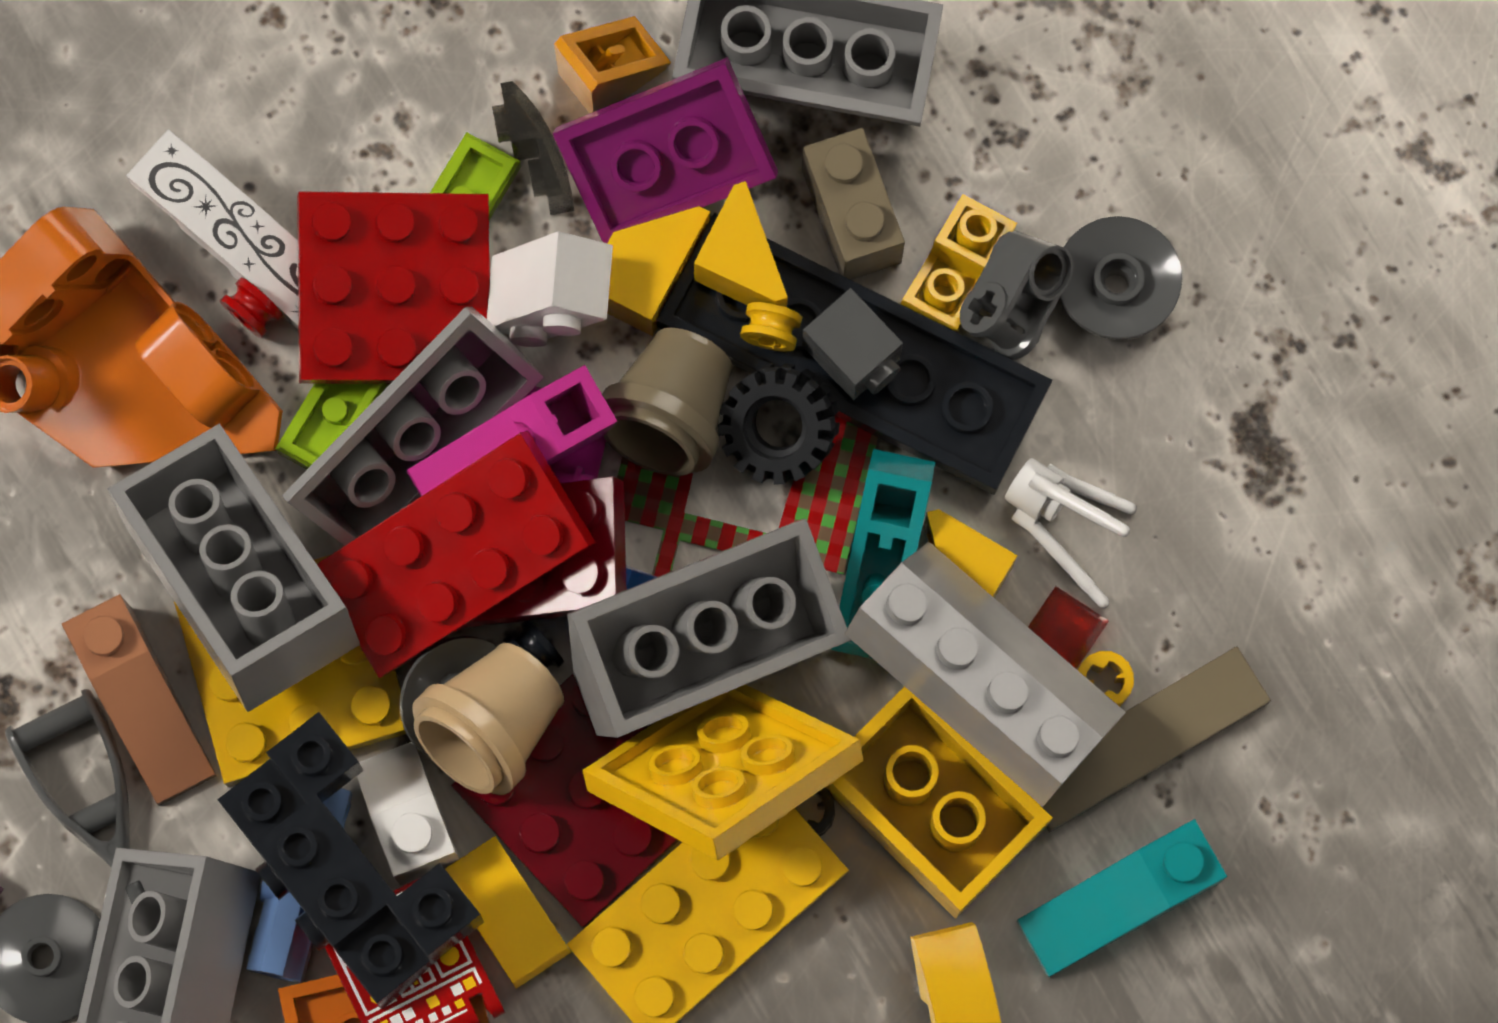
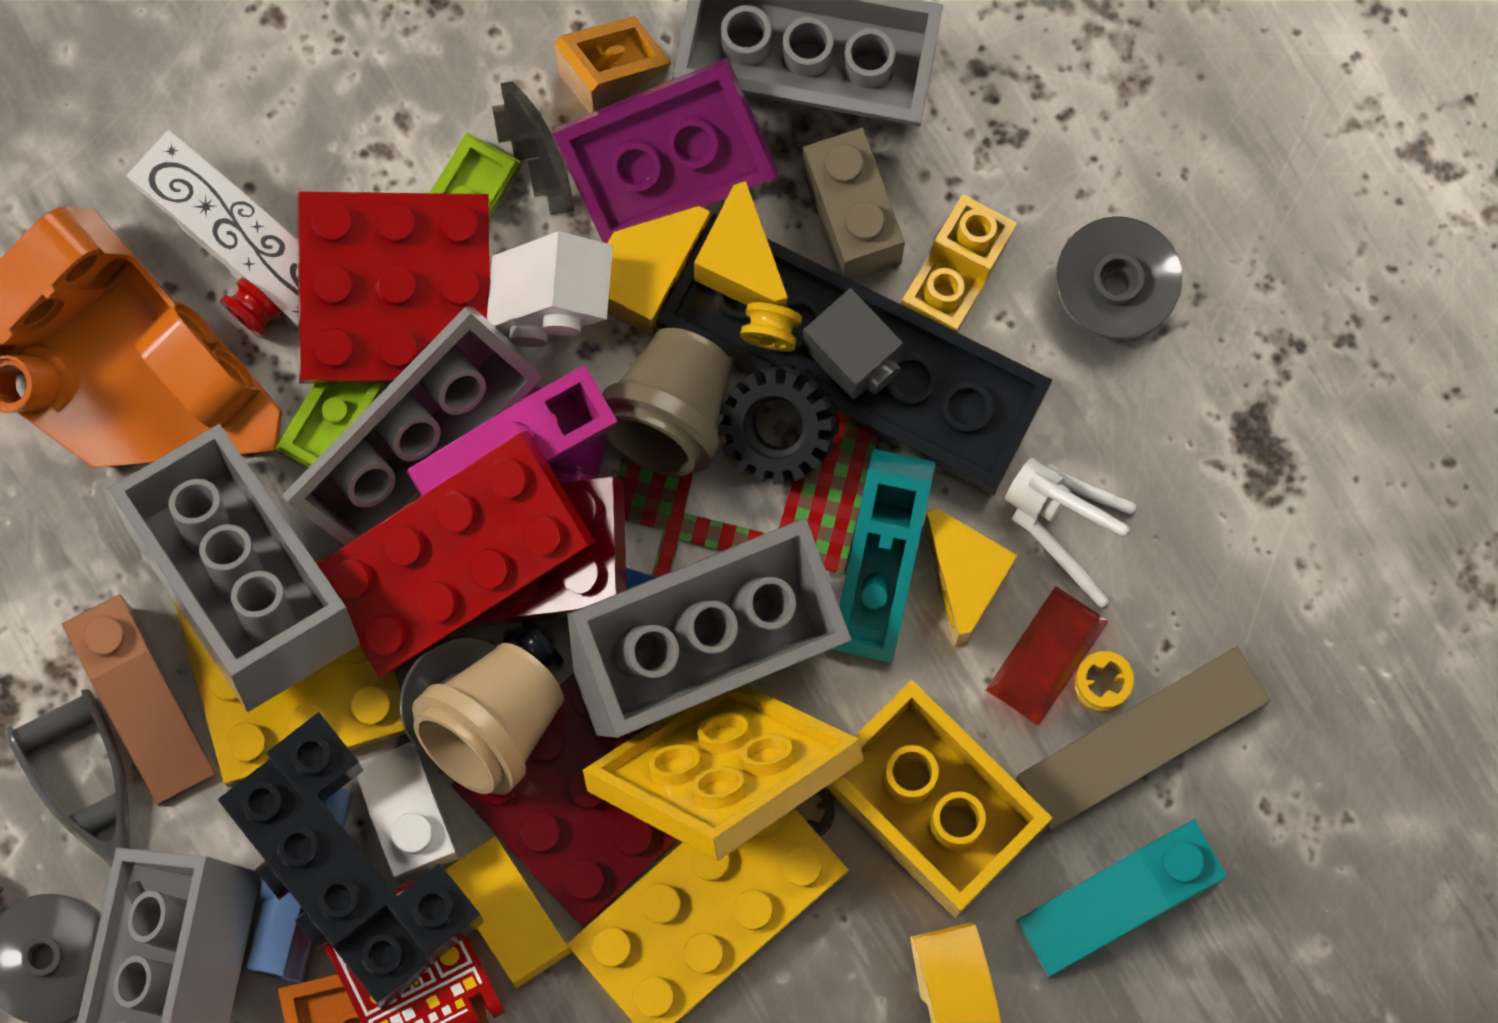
light grey slope [845,542,1126,807] -> none
dark grey piece [960,231,1074,360] -> none

